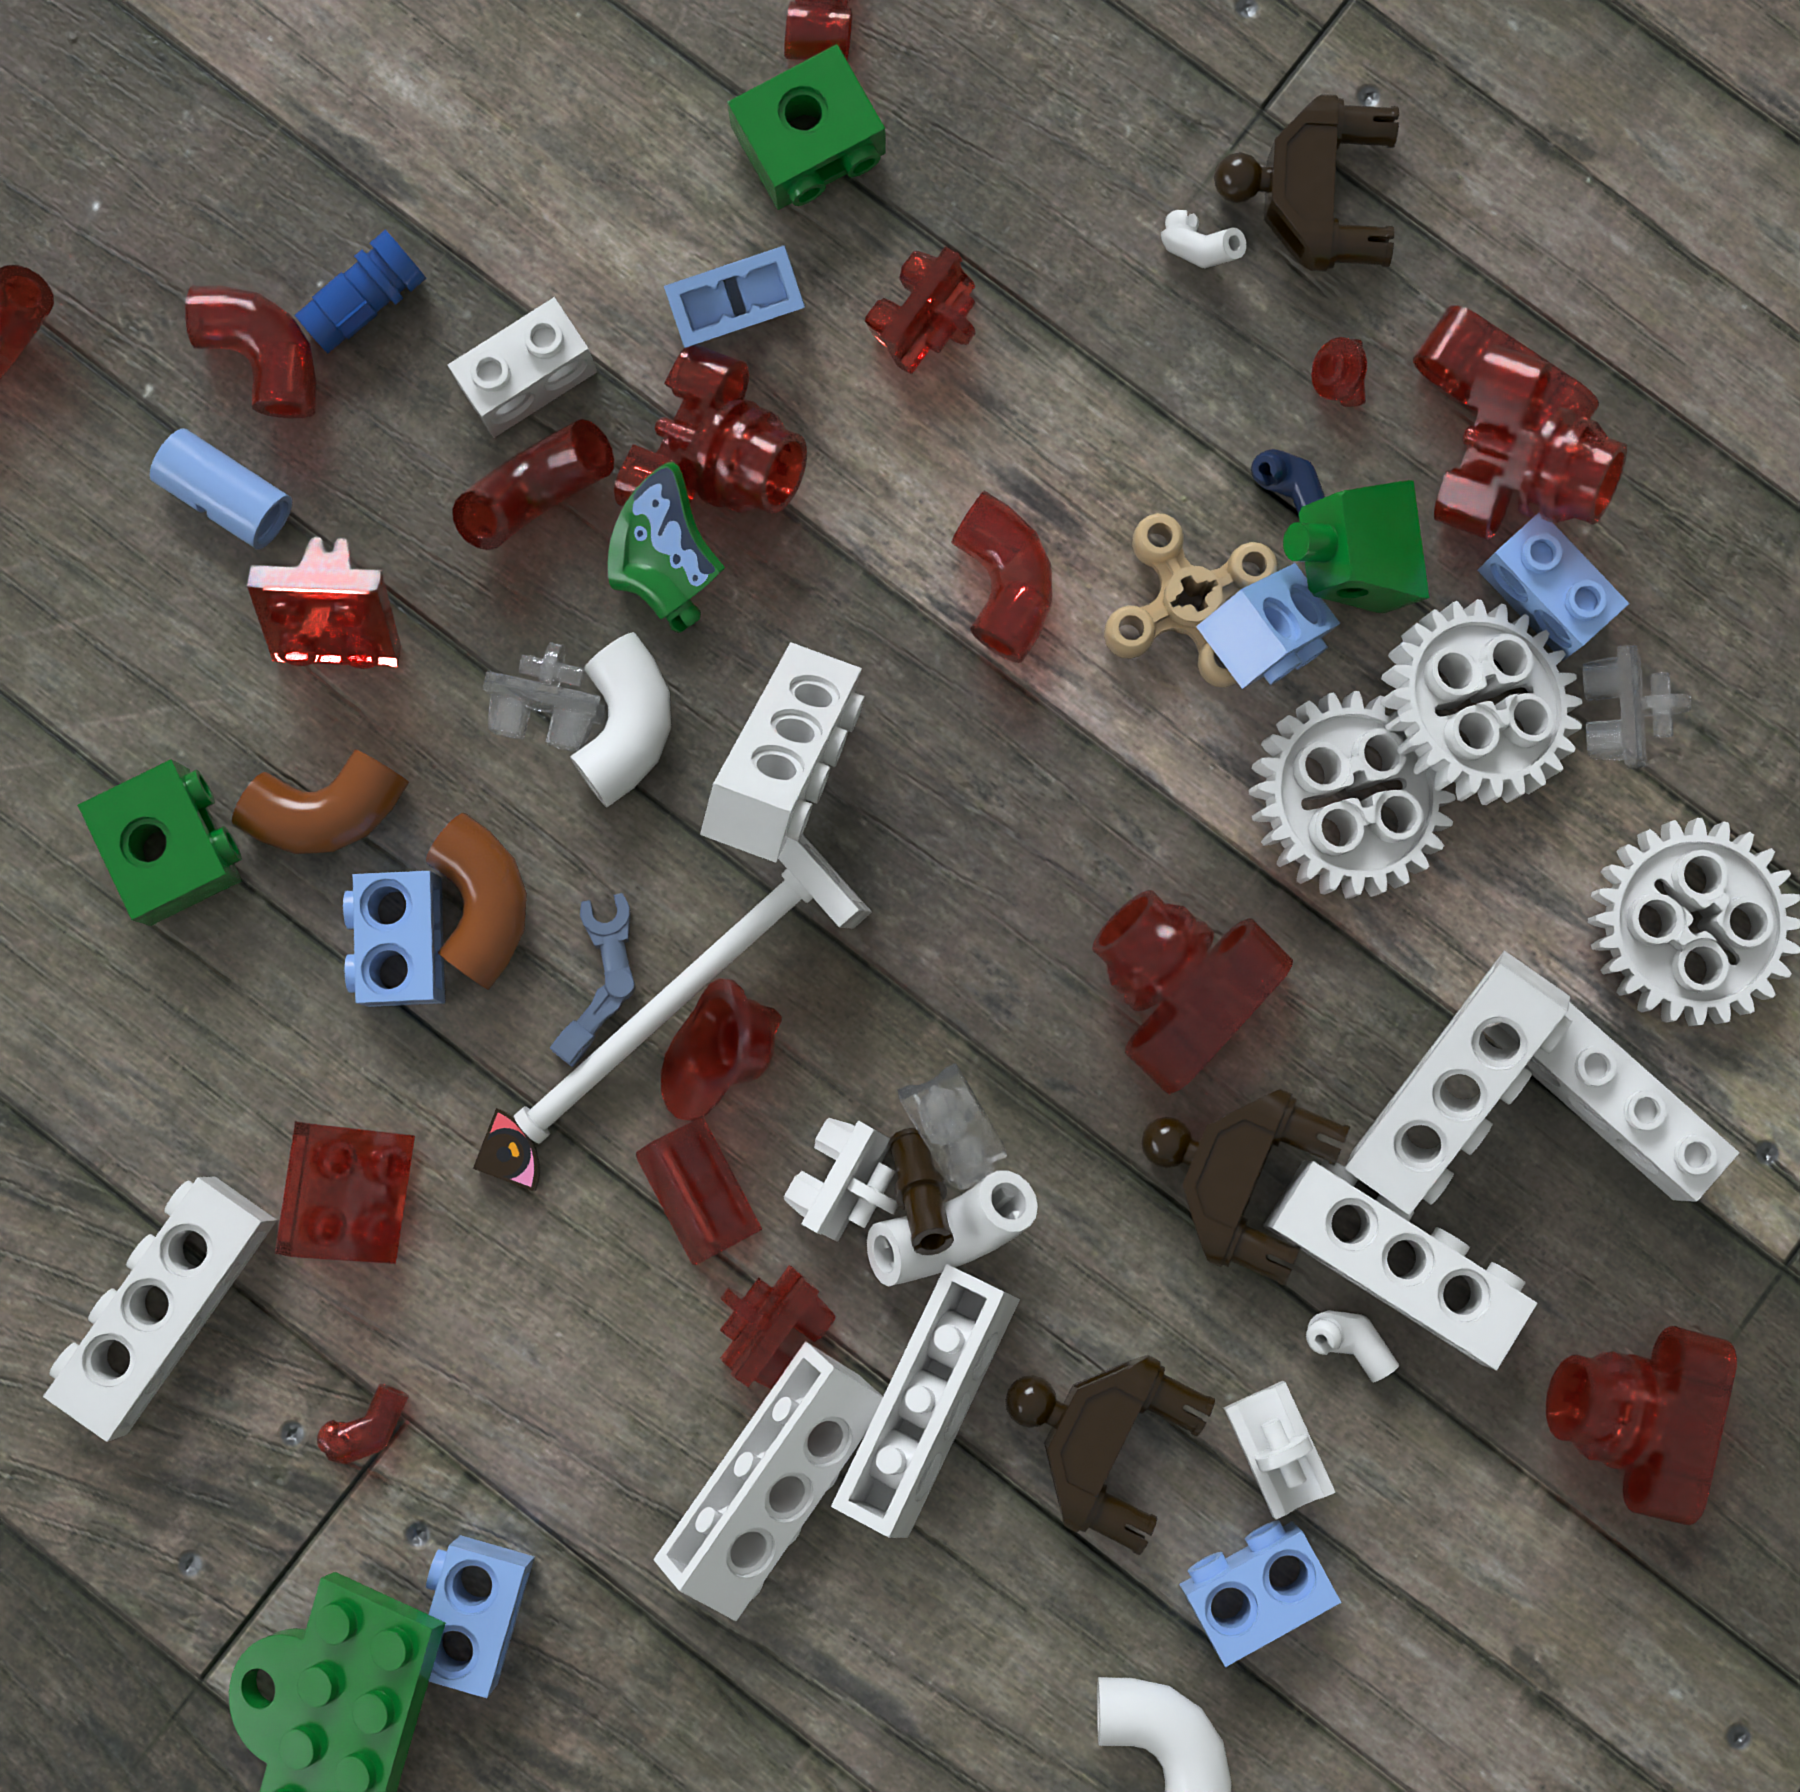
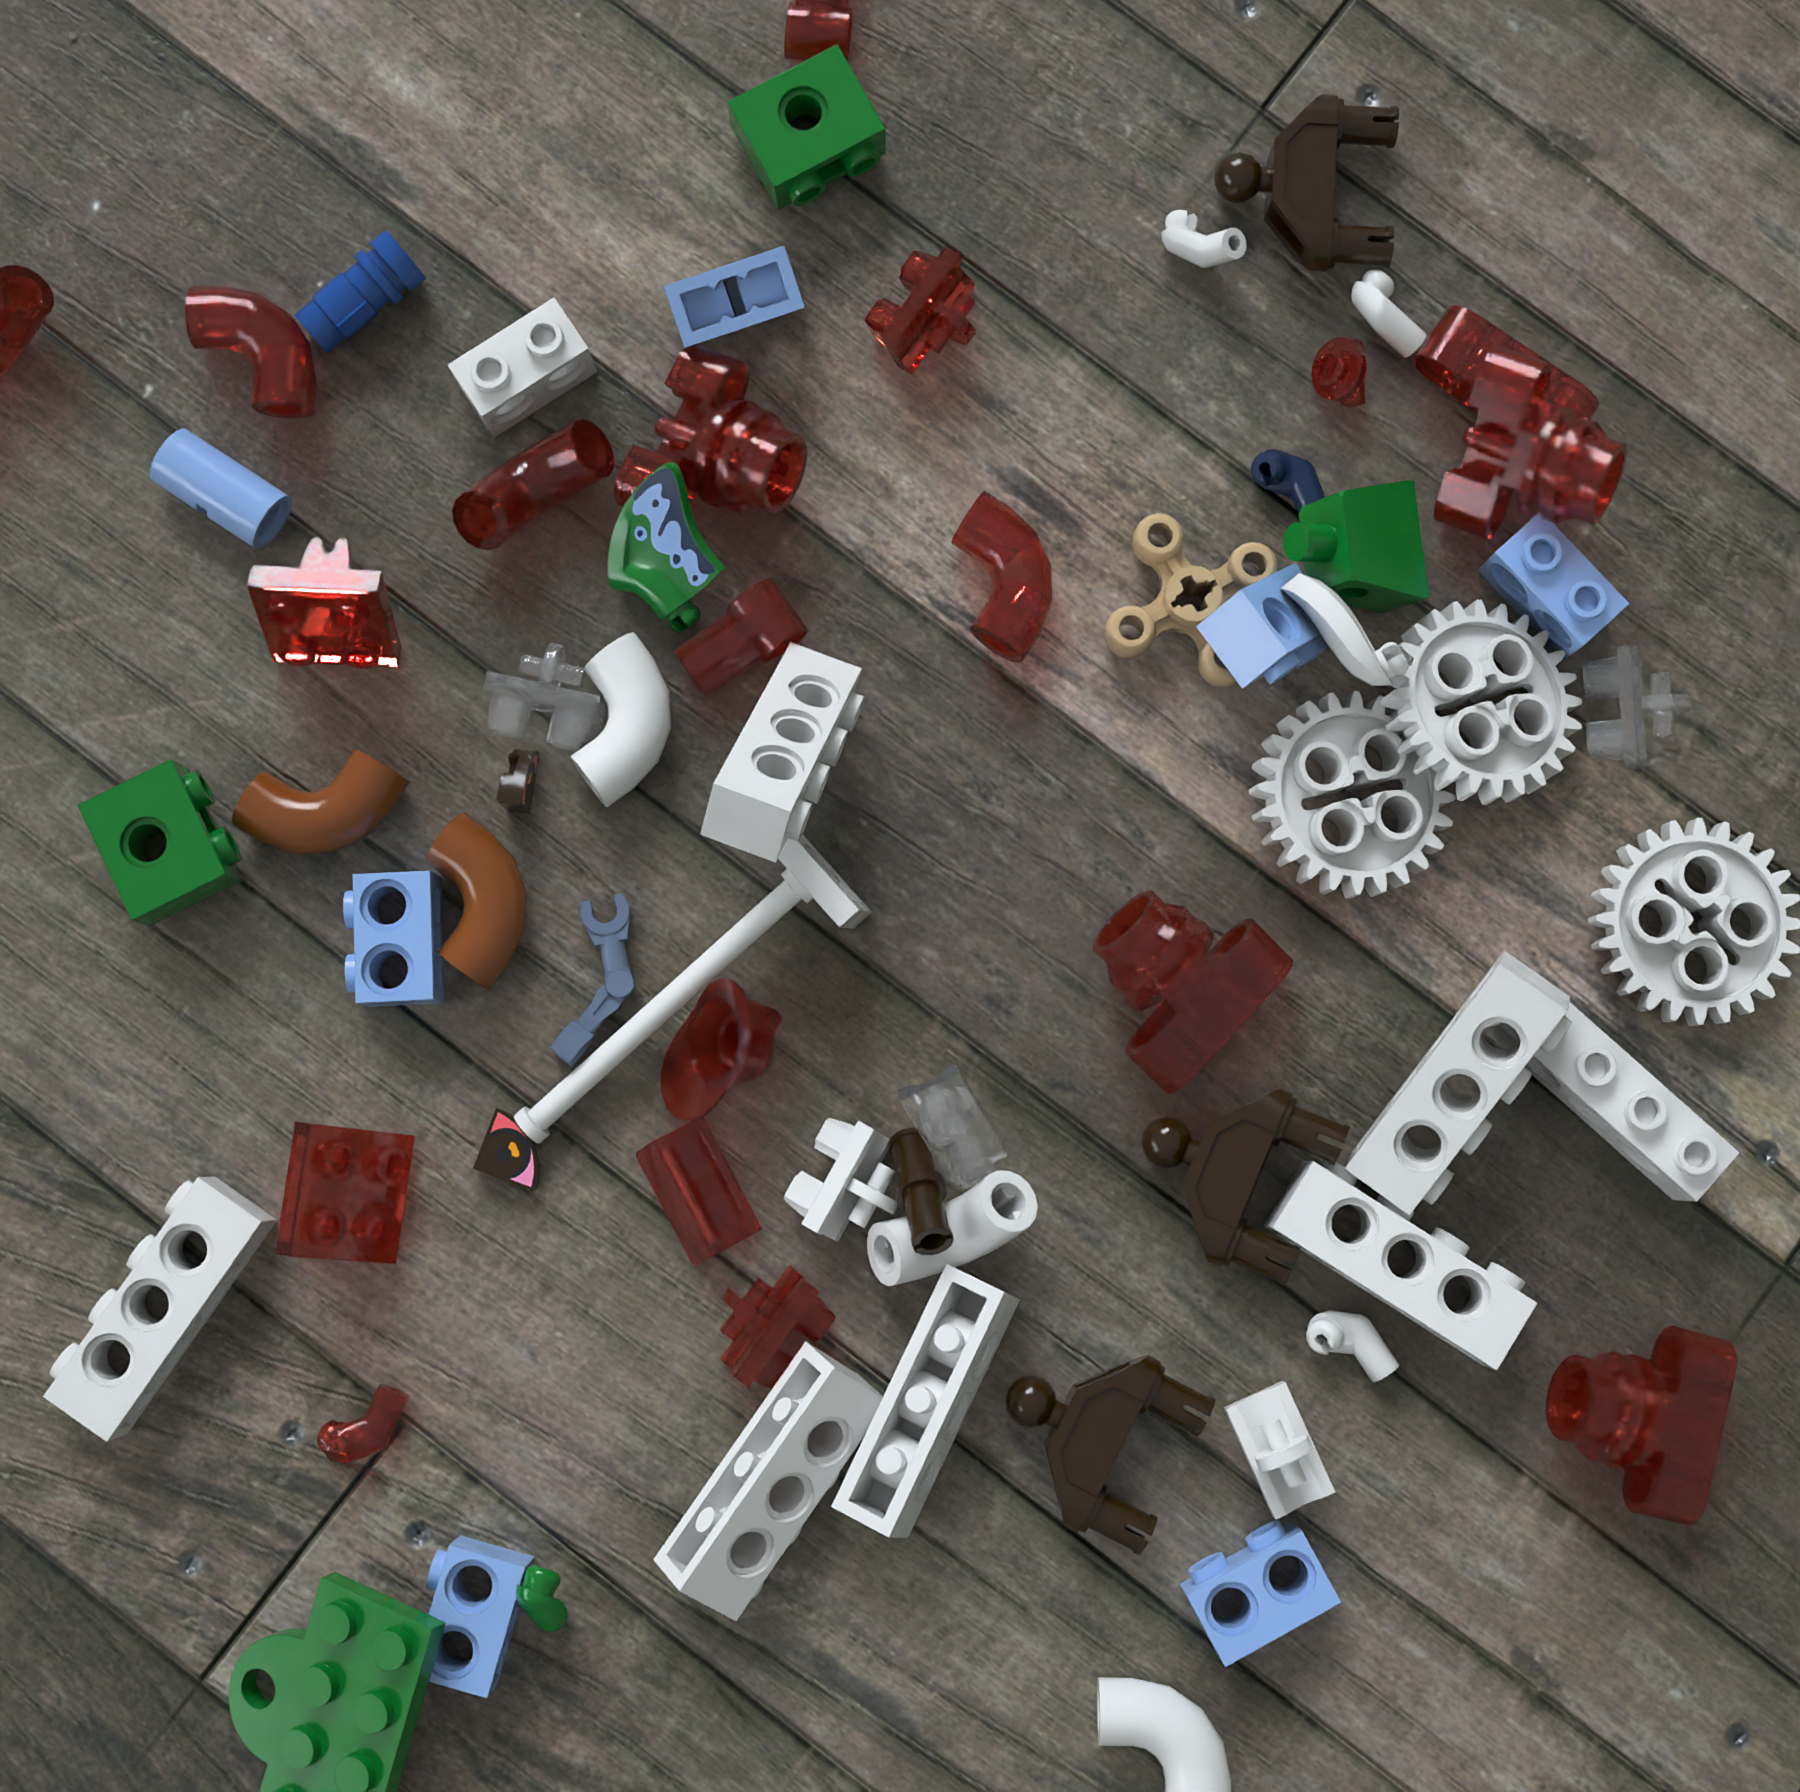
none -> dark brown tile [496,749,539,814]
none -> green arm [516,1564,568,1632]
none -> clear red piece [674,578,809,697]
none -> white arm [1280,573,1409,686]
none -> white arm [1351,269,1427,358]

